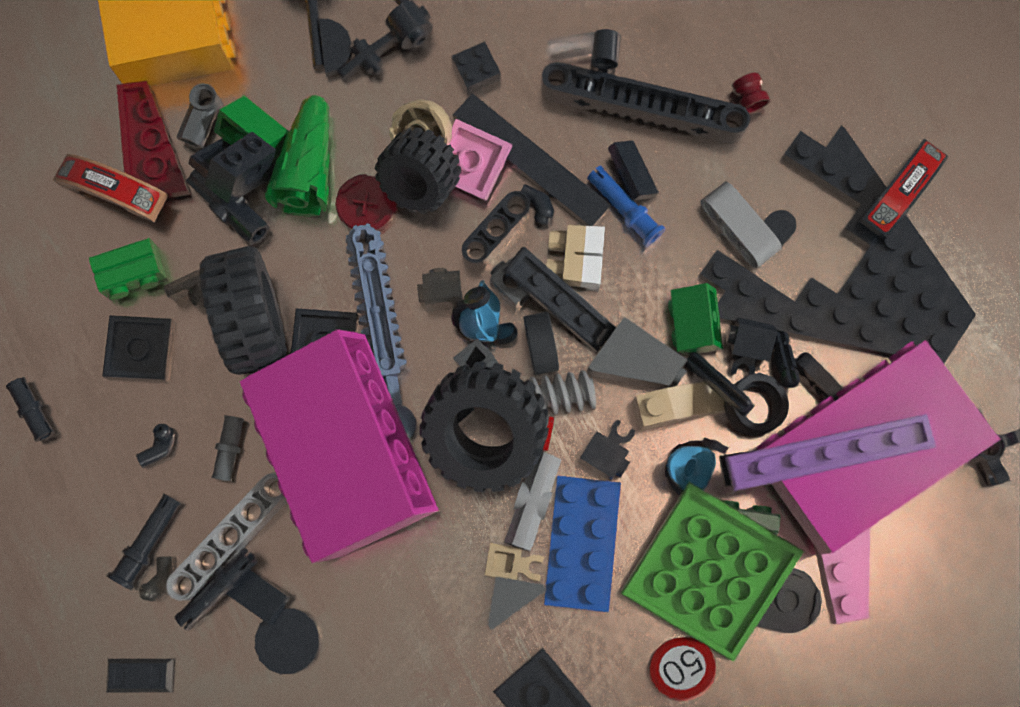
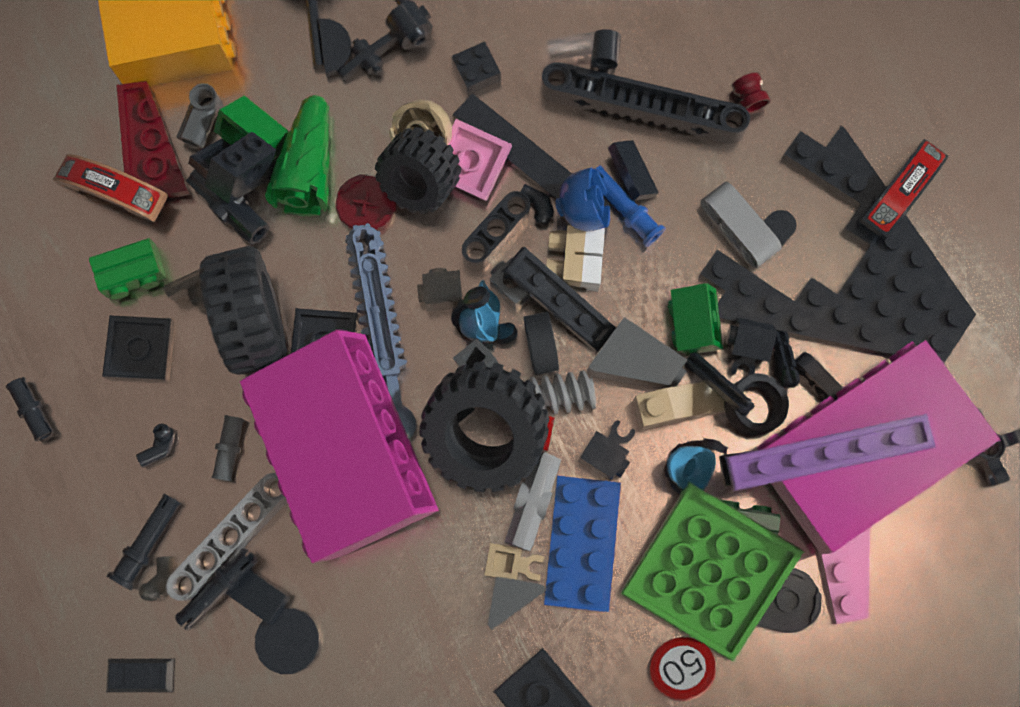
none -> blue cylinder [556,167,610,231]

